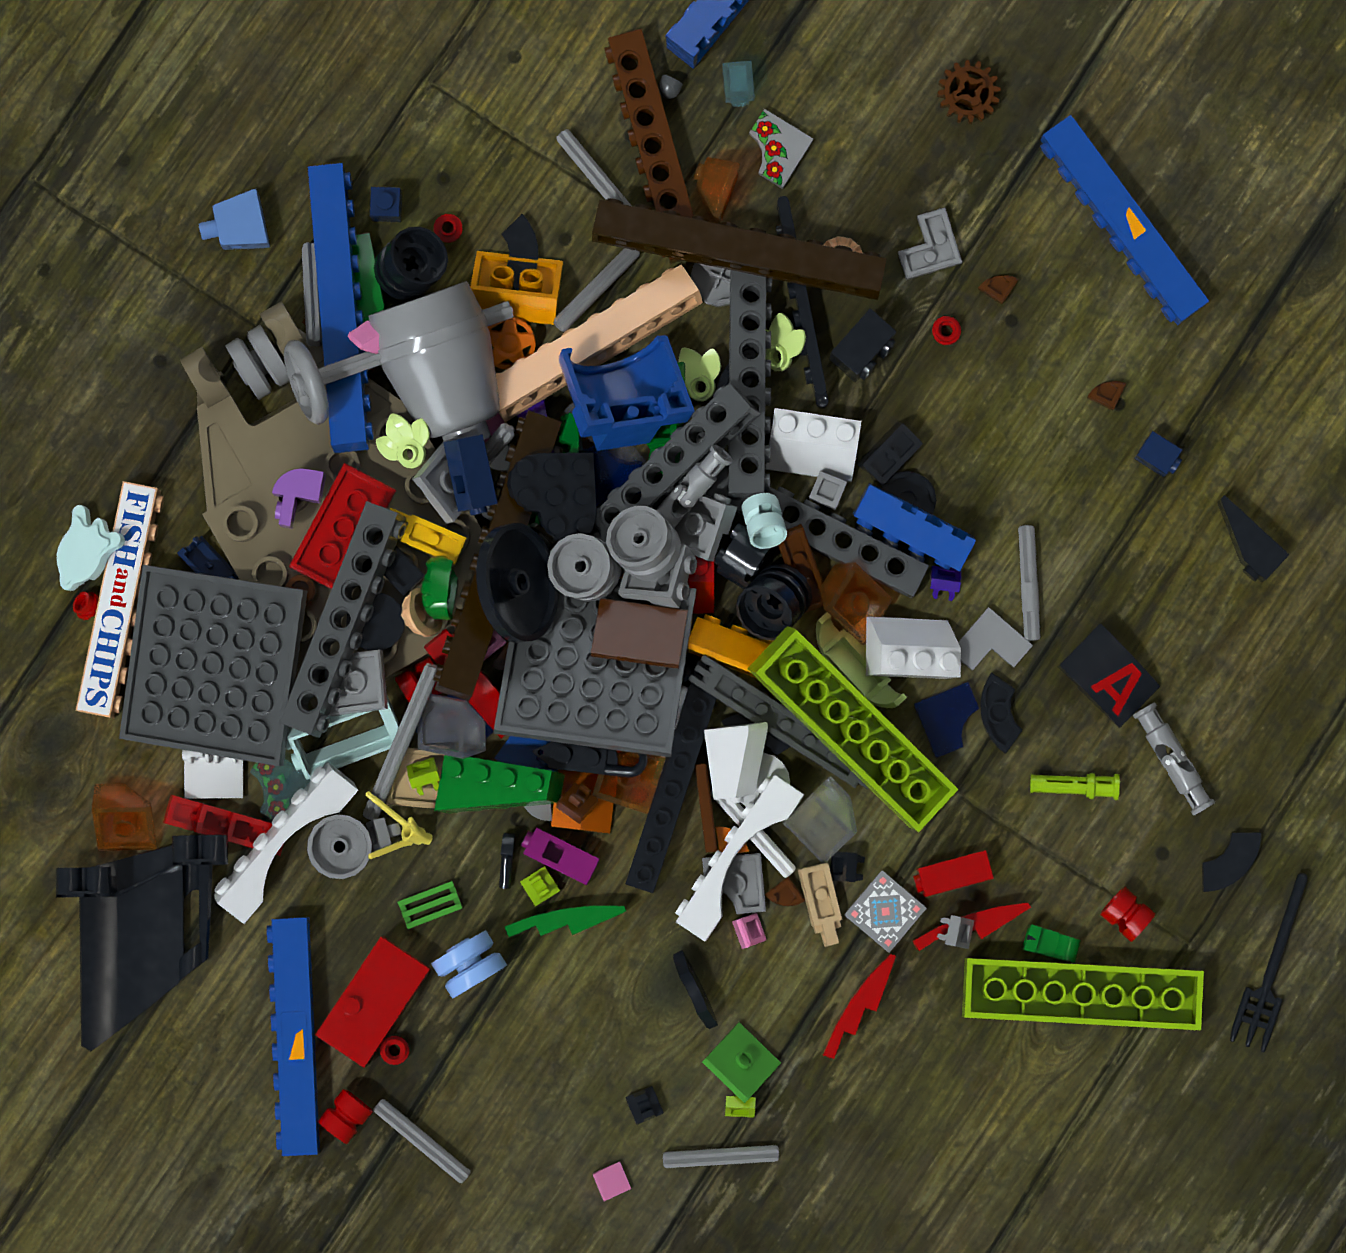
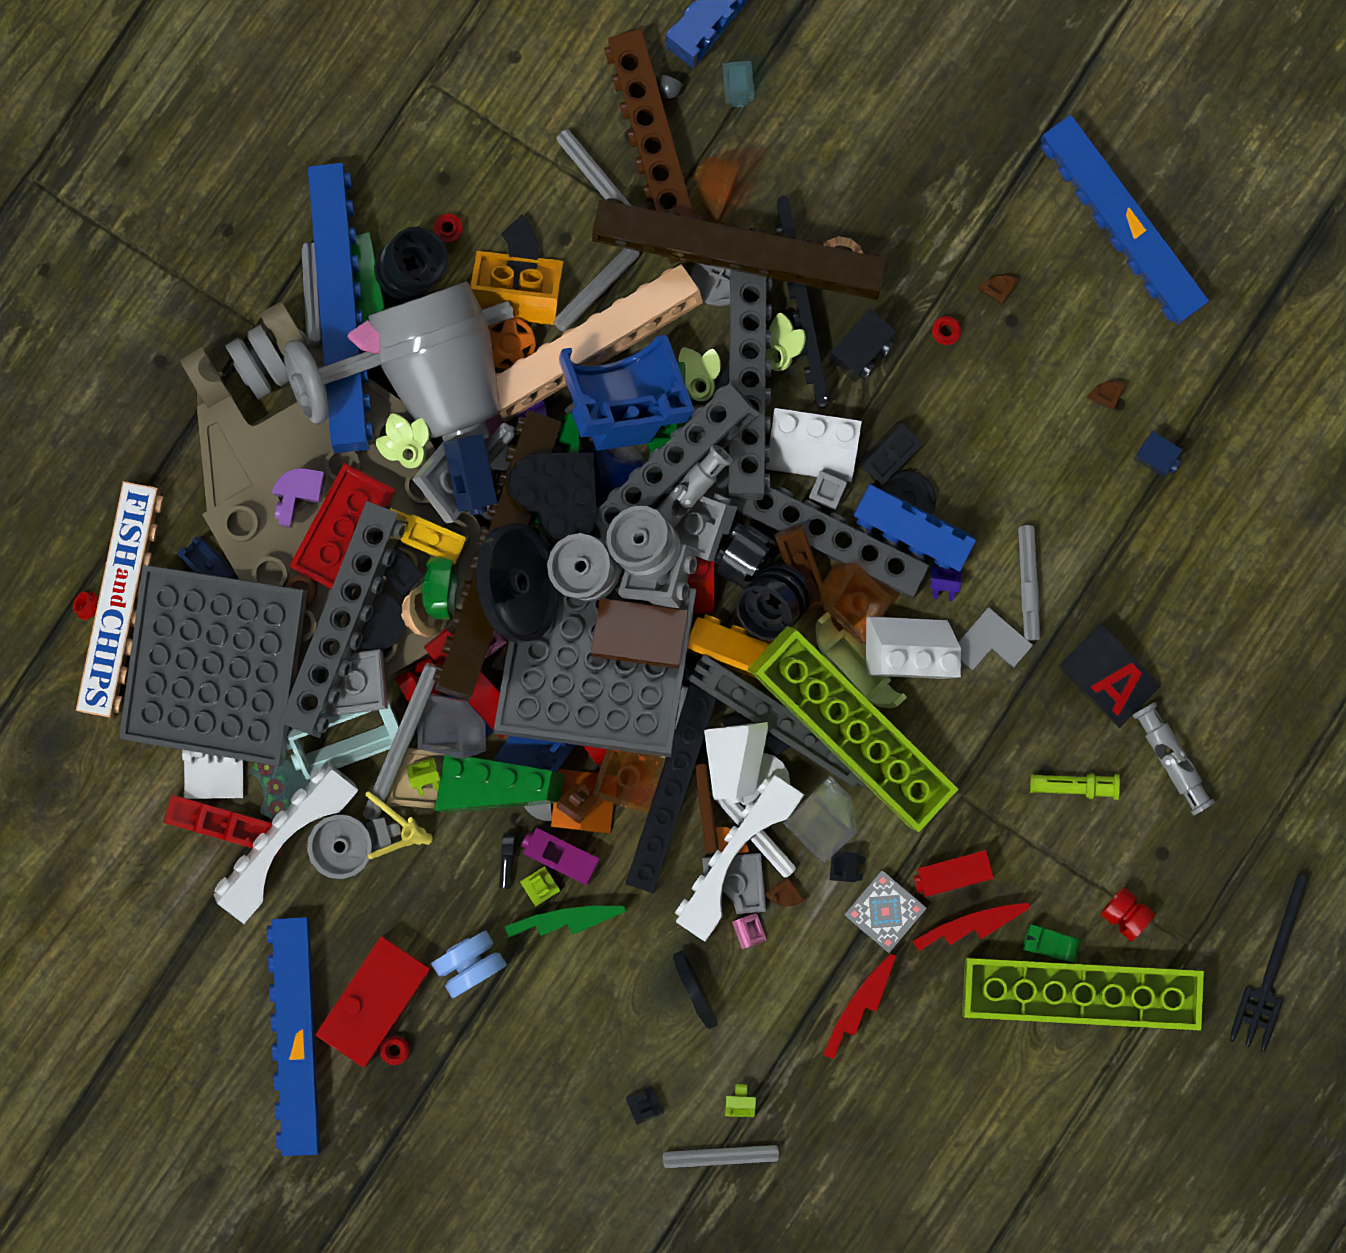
black panel [55,835,228,1052] -> none
light aqua tile [57,505,125,591] -> none
clear orange slope [92,784,157,851] -> none
medium blue torso [199,189,270,250] -> none
red wheel [318,1088,373,1144] -> none
dark blue brick [370,187,402,222] -> none
light grey axle [374,1099,471,1183] -> none
bright green tile [398,881,463,929] -> none
black plate [532,741,648,778] -> none
bright pink slope [593,1161,631,1201] -> none
bright green plate [702,1022,781,1103] -> none
light aqua wheel [741,493,787,549] -> none
light grey tile [749,109,813,189] -> none
tan hinge [798,863,842,947] -> none
light grey tile [898,207,962,280] -> none
clear blue tile [914,682,979,758] -> none
reddish brown gear [937,60,1001,124] -> none
light grey tile [937,915,975,949] -> none
black tile [980,672,1022,754] -> none
black tile [1202,833,1261,892] -> none
black slope [1217,495,1289,582] -> none

